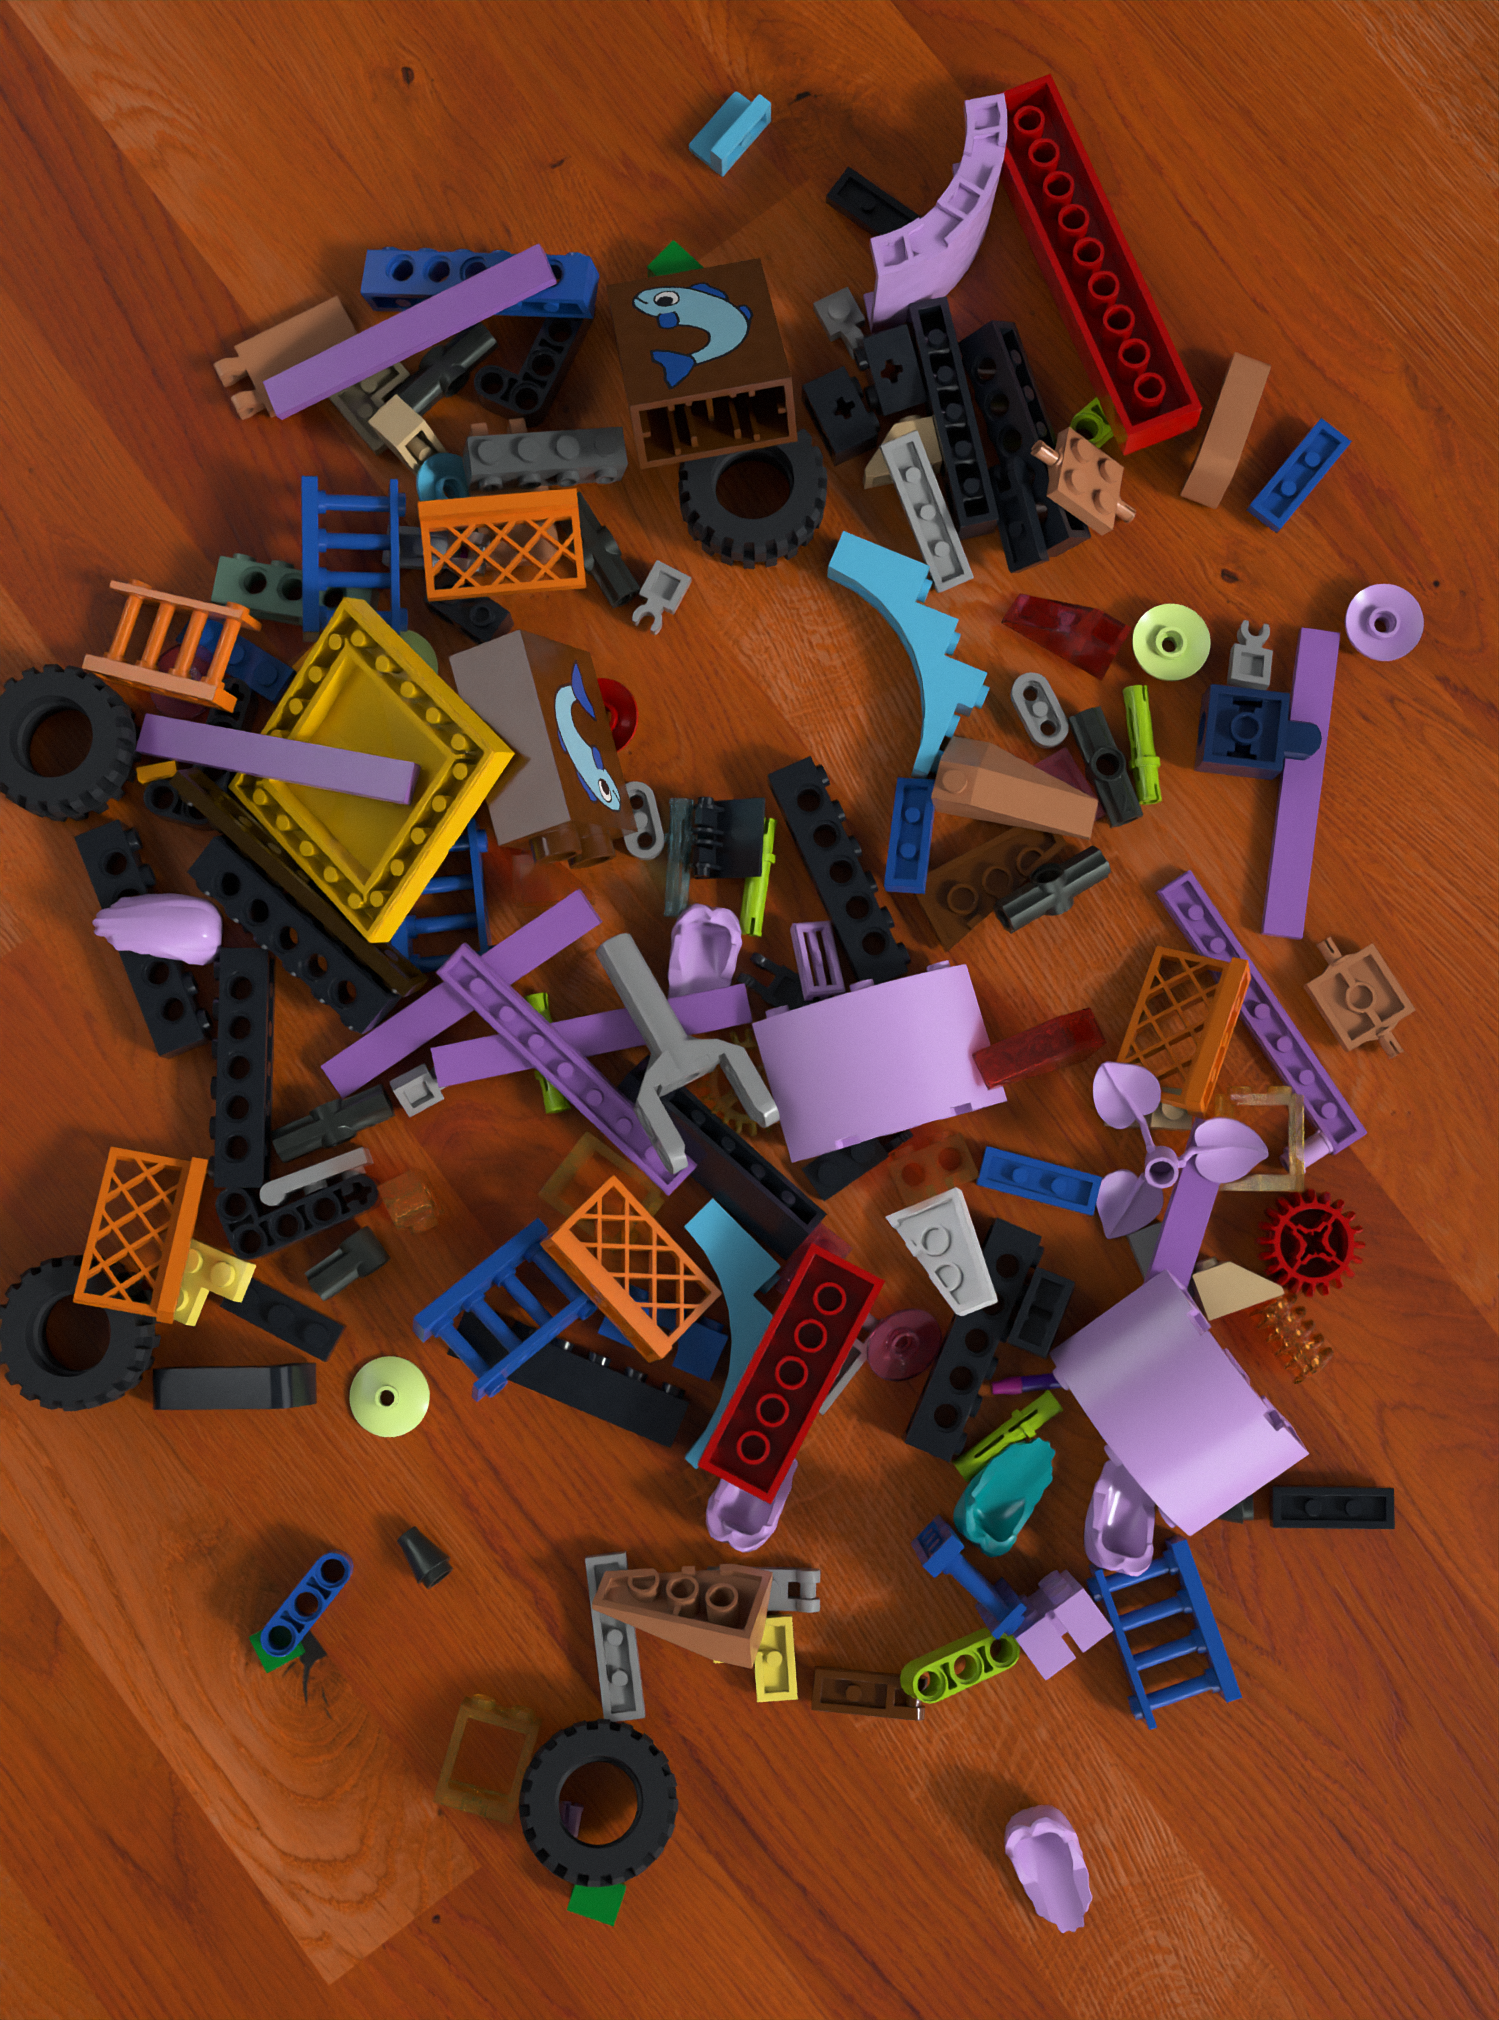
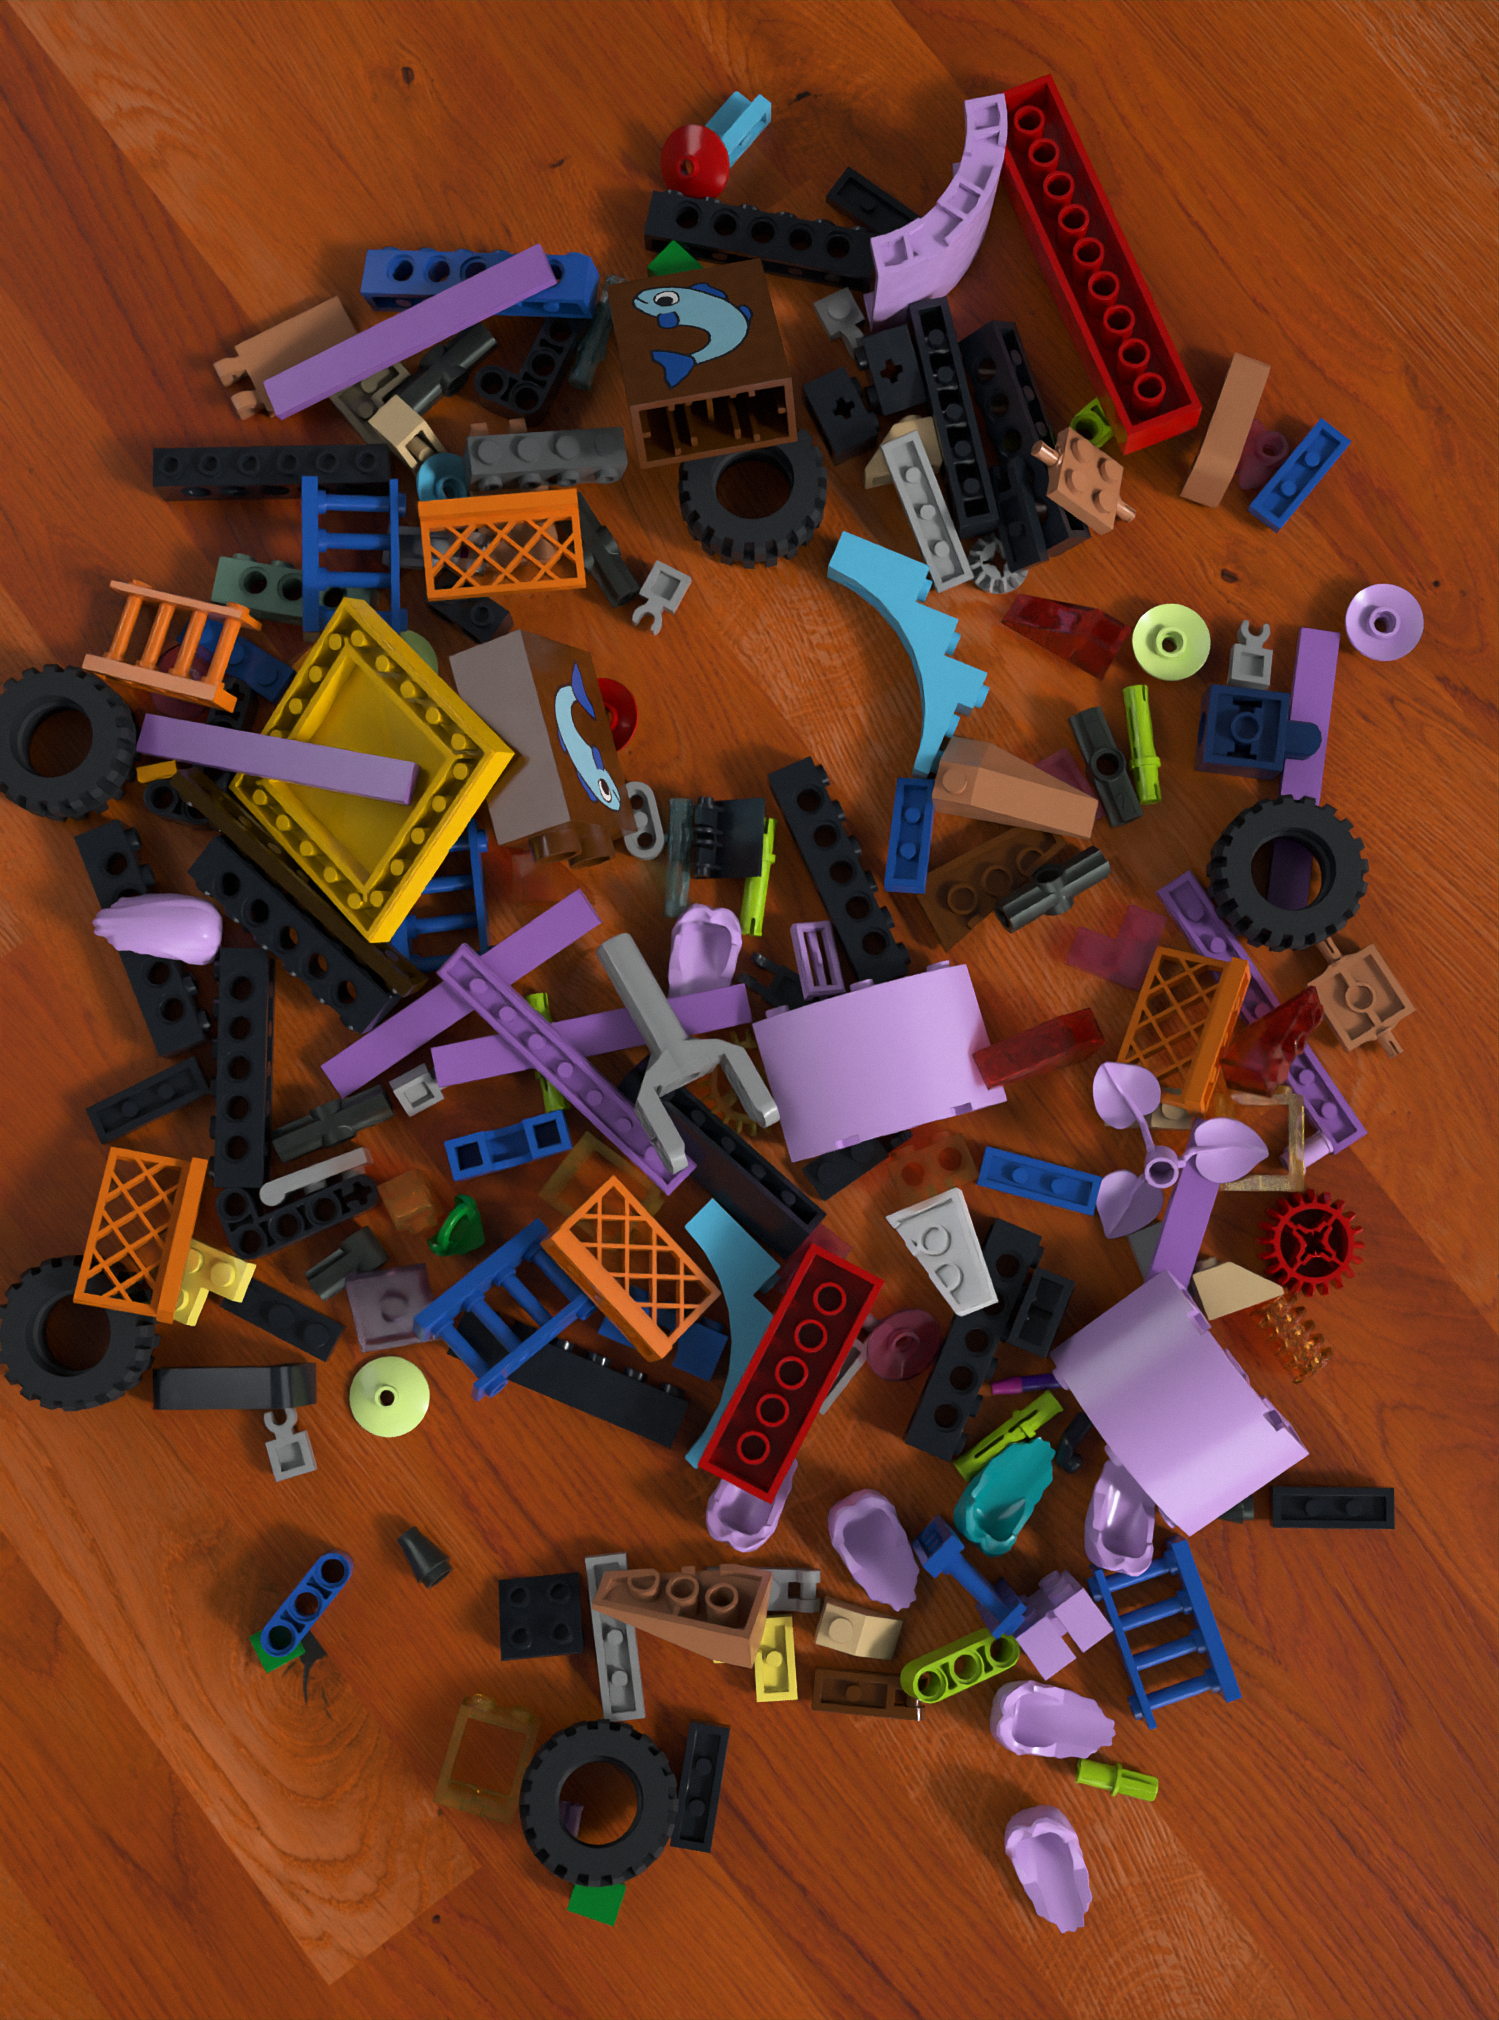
light grey plate [1010,672,1069,749] -> none
none -> black plate [85,1056,211,1145]
none -> black brick [153,444,395,501]
none -> light grey plate [264,1407,318,1482]
none -> tile [345,1263,441,1353]
none -> green piece [427,1194,486,1257]
none -> blue arch [444,1109,575,1182]
none -> black hinge [499,1572,585,1661]
none -> clear light blue pin [567,274,628,391]
none -> black brick [644,190,880,293]
none -> red dish [660,124,730,199]
none -> black plate [670,1718,731,1853]
none -> tan slope [814,1596,903,1660]
none -> lavender hair [827,1489,920,1612]
none -> light grey gear [968,531,1029,594]
none -> lavender hair [989,1680,1116,1759]
none -> black arm [1054,1412,1094,1474]
none -> clear pink plate [1065,904,1168,992]
none -> lime axle [1075,1758,1158,1802]
none -> black tyre [1206,794,1369,952]
none -> clear red slope [1219,985,1324,1098]
none -> clear pink plate [1234,418,1290,489]

